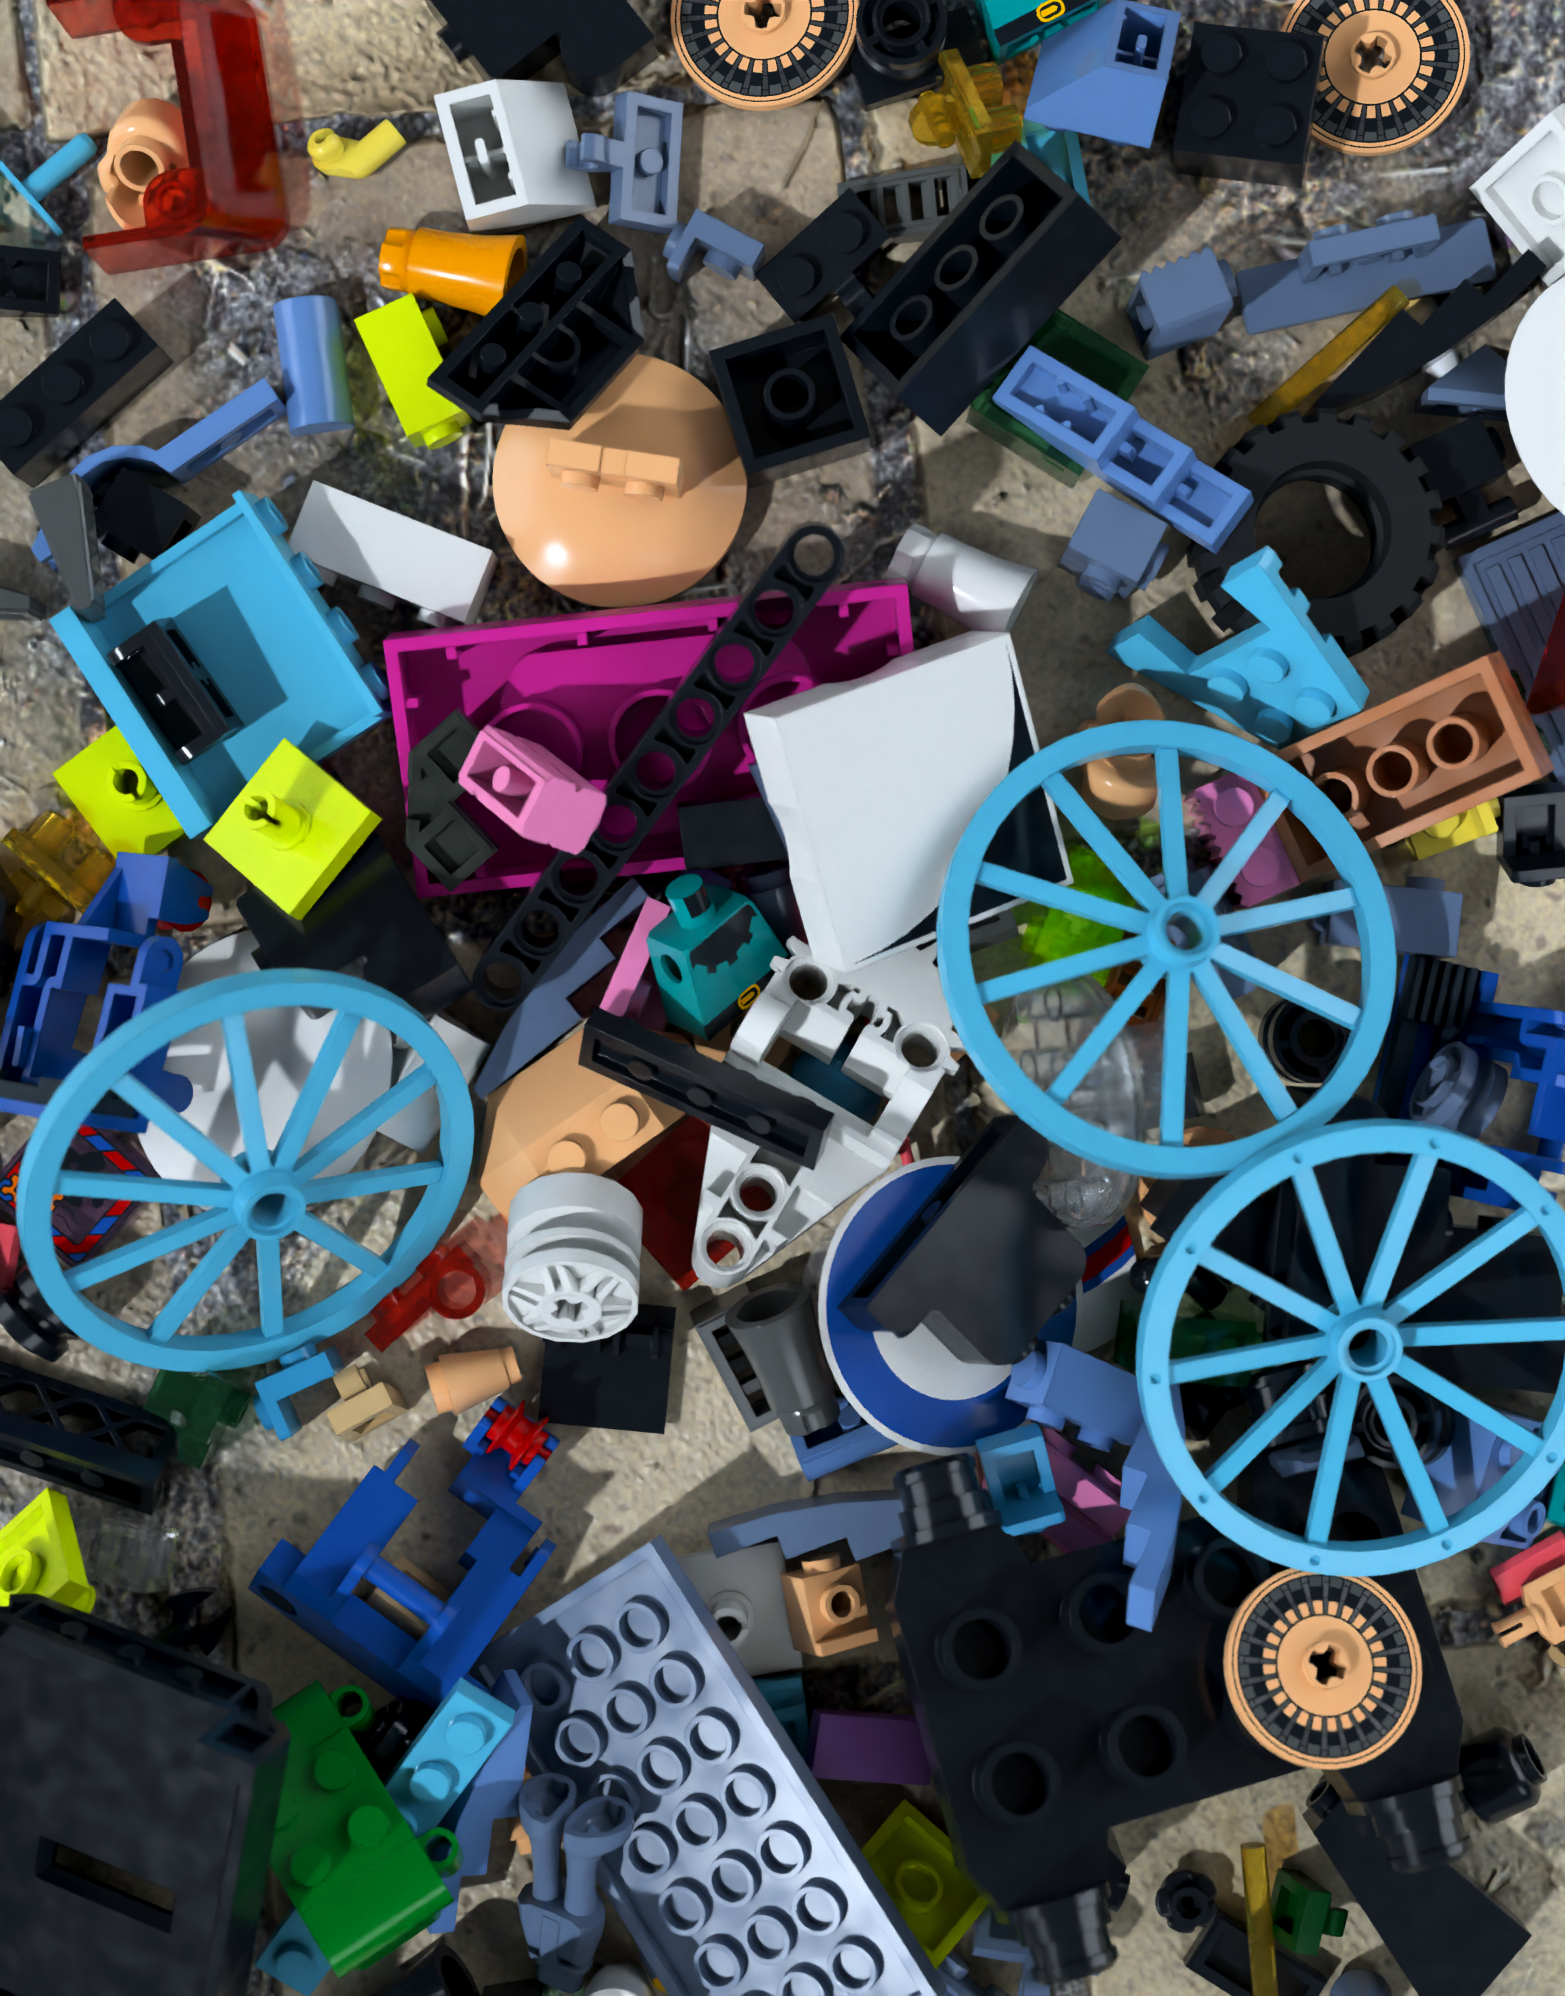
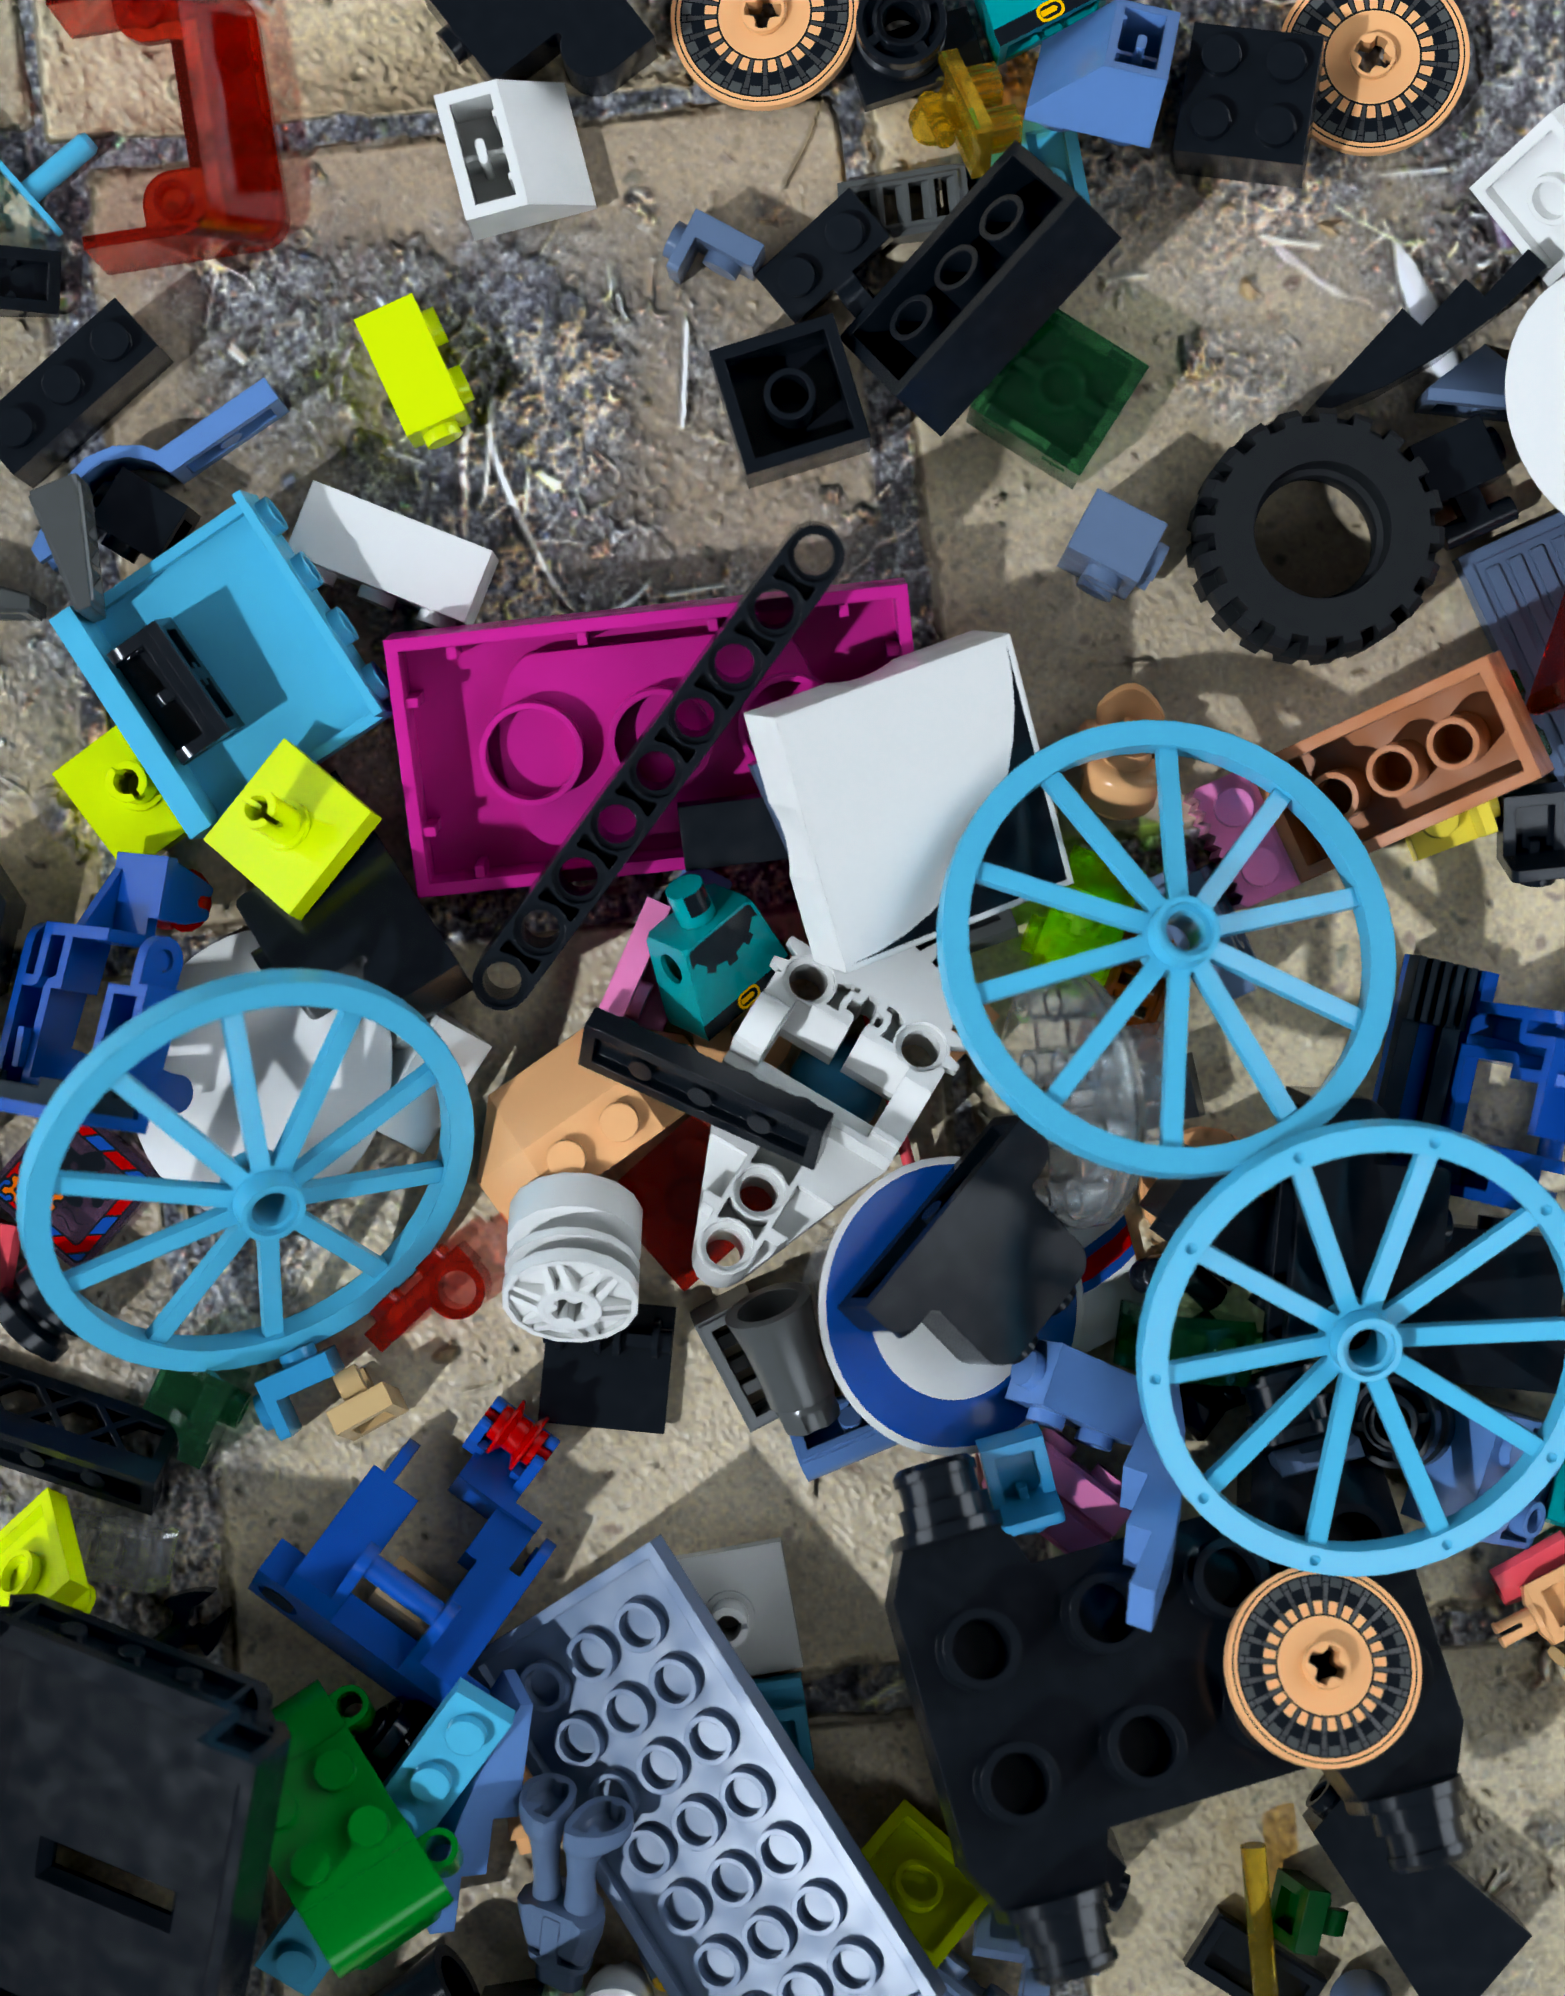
clear yellow hips [1,809,116,922] -> none
light nougat head [97,98,198,236] -> none
medium blue brick [273,295,355,437] -> none
light yellow arm [307,119,407,180] -> none
light orange plant [378,227,527,316] -> none
pearl dark grey tile [406,706,500,893] -> none
light nougat cone [424,1346,522,1416] -> none
black wedge [427,215,645,430] -> none
bright pink brick [458,725,607,855] -> none
sand blue slope [473,877,651,1099] -> none
light nougat bracket [492,354,748,609] -> none
sand blue plate [565,90,684,235] -> none
sand blue slope [708,1489,904,1561] -> none
sand blue cone [743,862,809,957] -> none
light nougat brick [780,1552,879,1657] -> none
medium lavender tile [805,1708,931,1785] -> none
white plant [886,523,1039,633] -> none
medium blue slope [992,345,1254,554] -> none
medium azure wing [1106,546,1370,750] -> none
sand blue brick [1125,246,1238,361] -> none
black plate [1155,1869,1218,1933] -> none
sand blue bracket [1235,210,1497,336] -> none
clear yellow bar [1246,285,1410,427] -> none
black wheel [1258,998,1351,1084] -> none
sand blue brick [1309,872,1463,959] -> none
sand blue wheel [1409,1041,1508,1139] -> none
black head [1458,1726,1547,1824] -> none

